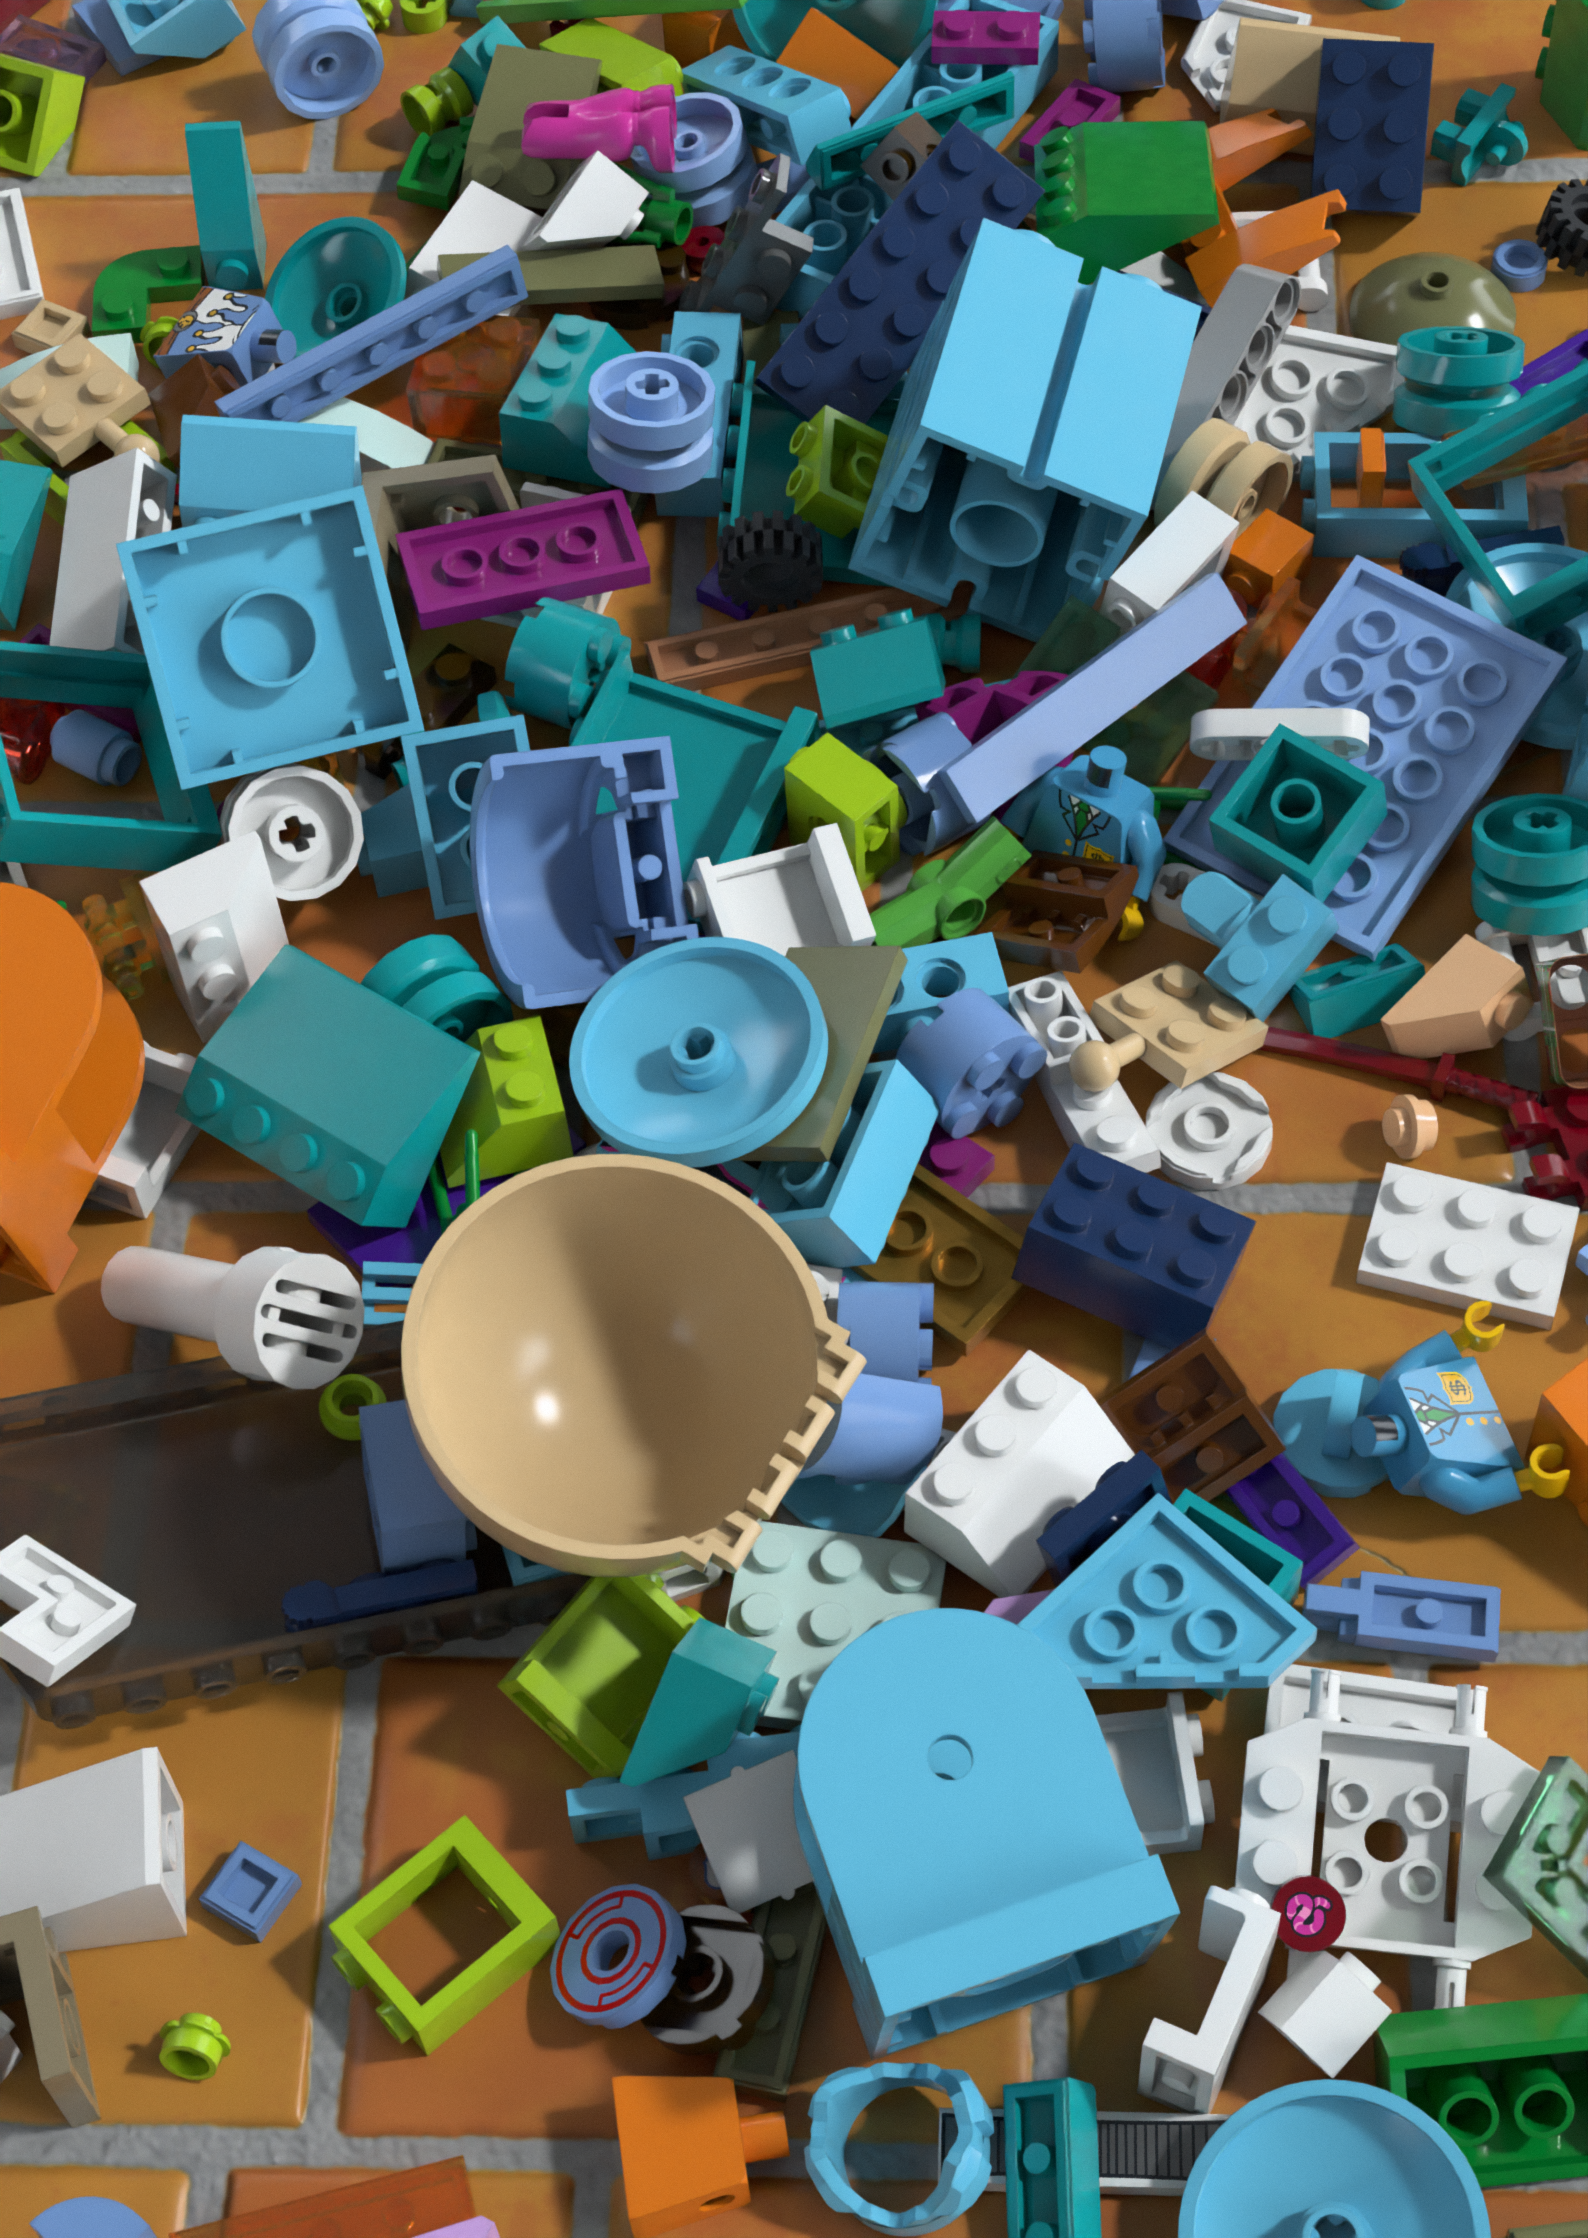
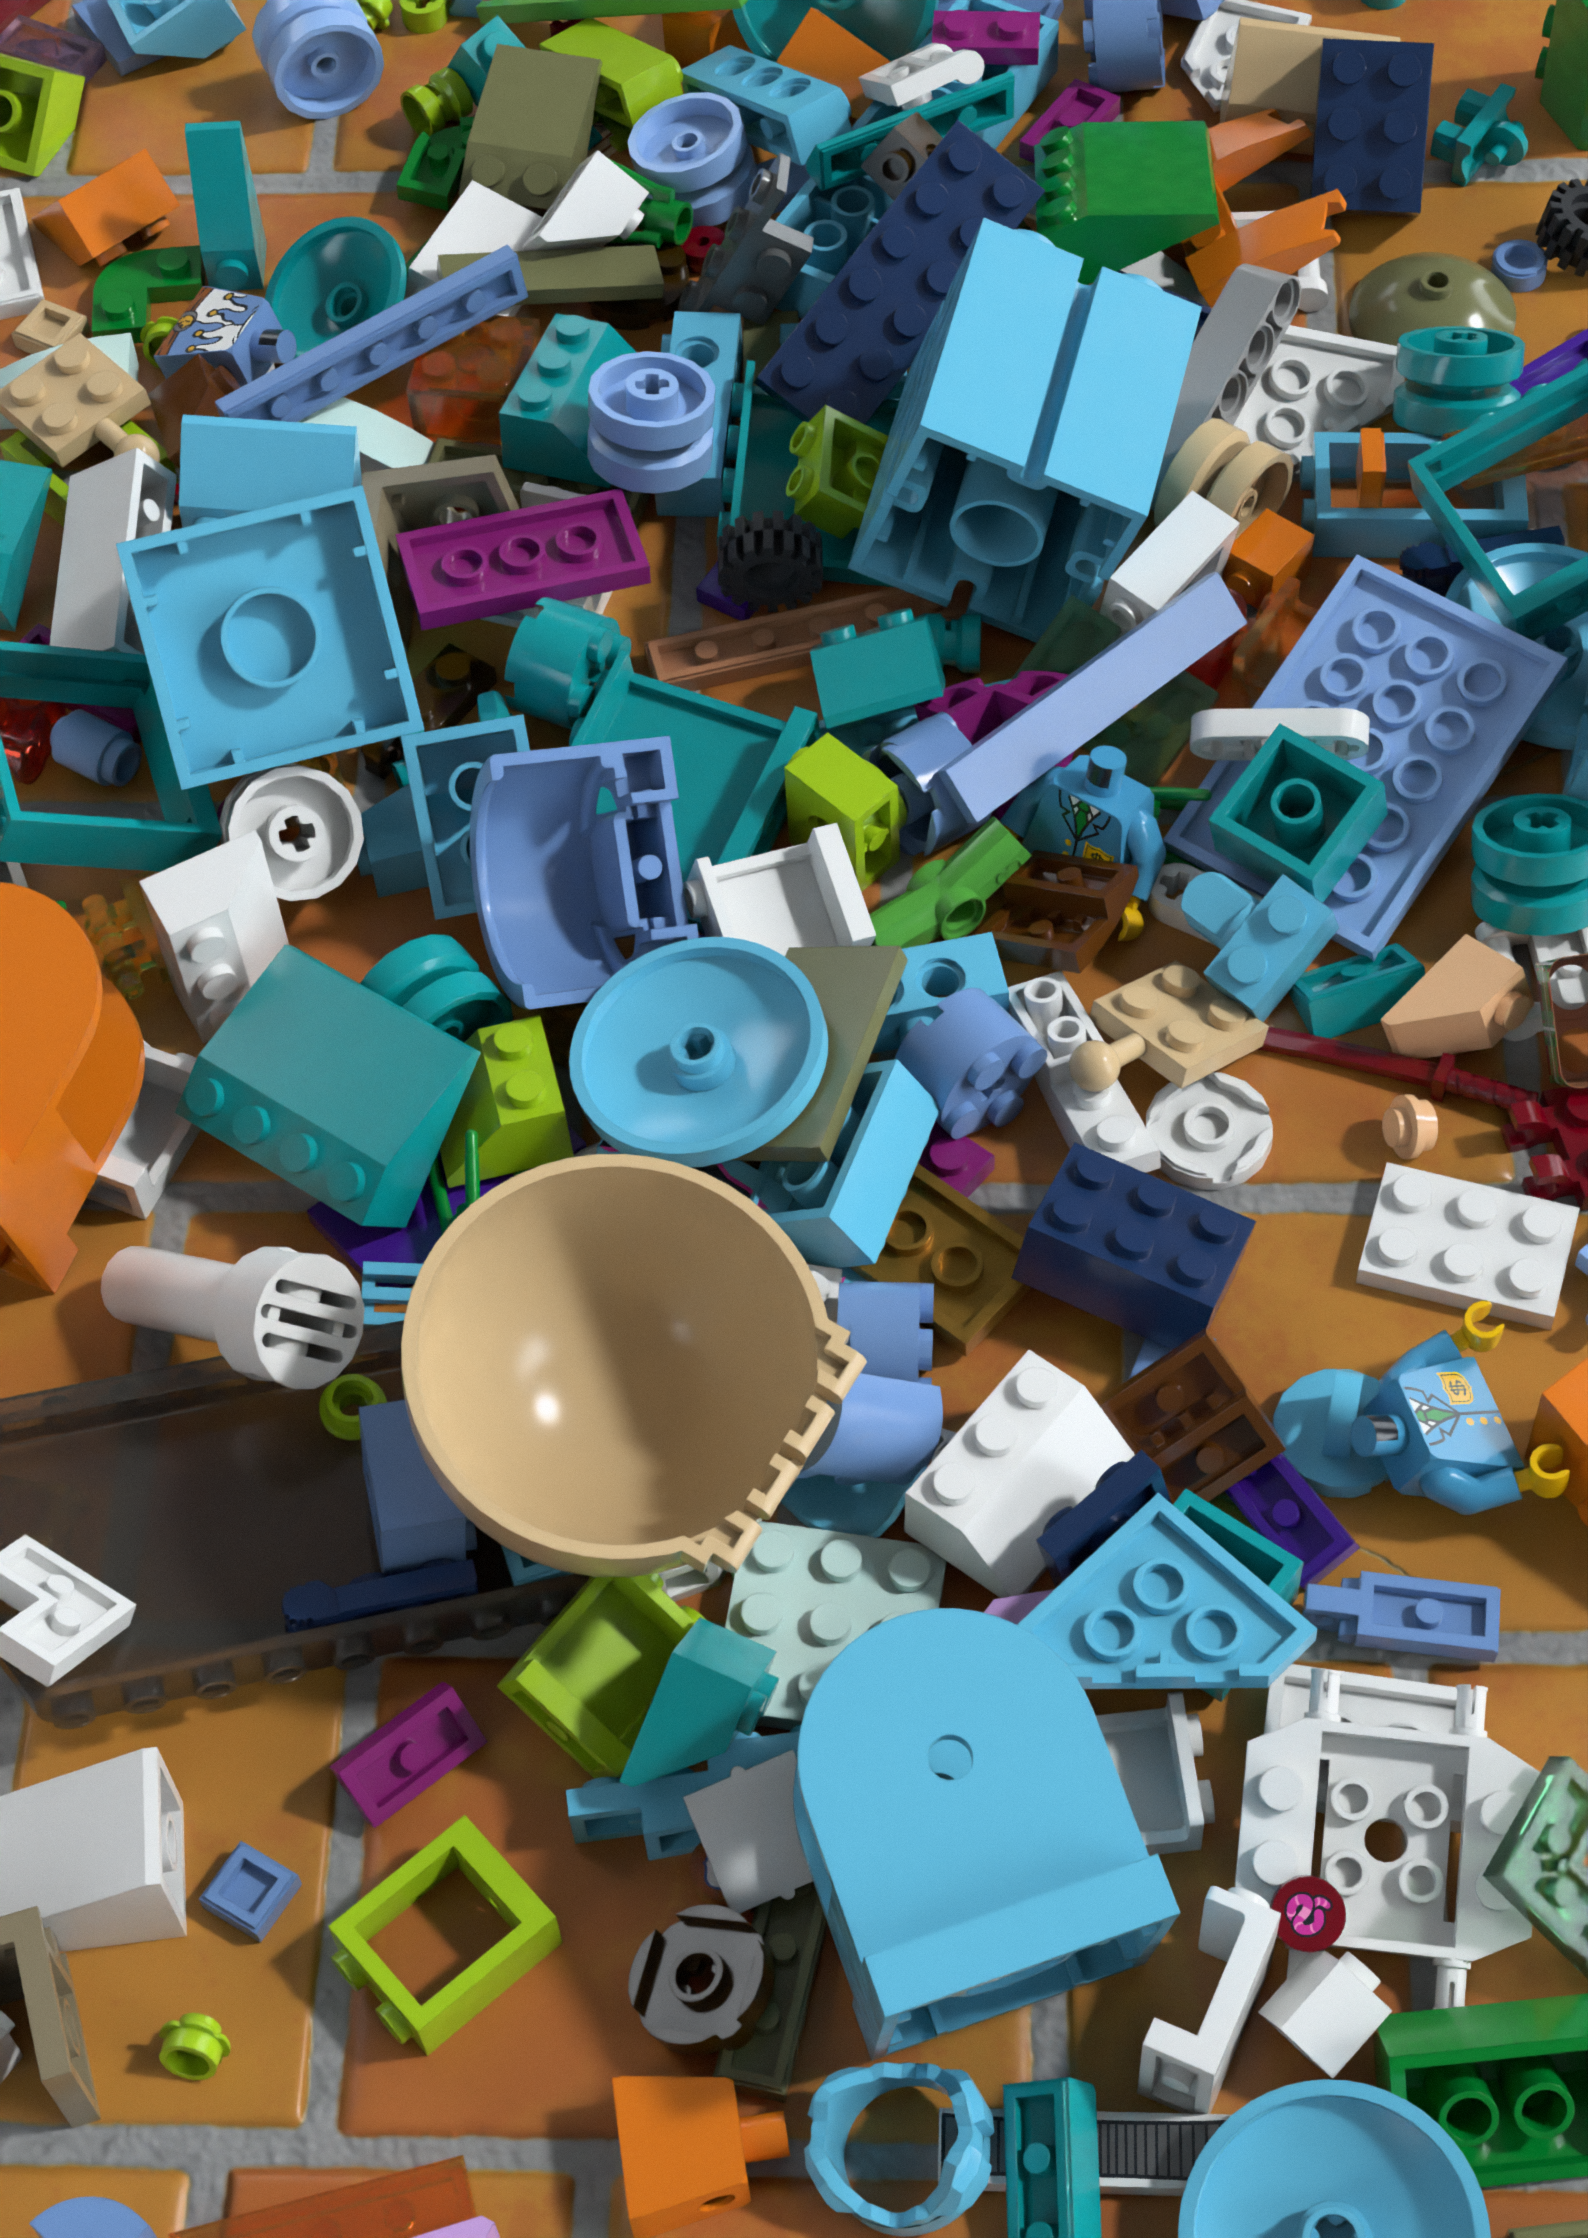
dark pink piece [521,84,677,173] -> none
medium blue tile [550,1883,686,2029] -> none
none -> orange slope [31,148,180,267]
none -> magenta plate [330,1681,488,1828]
none -> white plate [858,43,985,110]

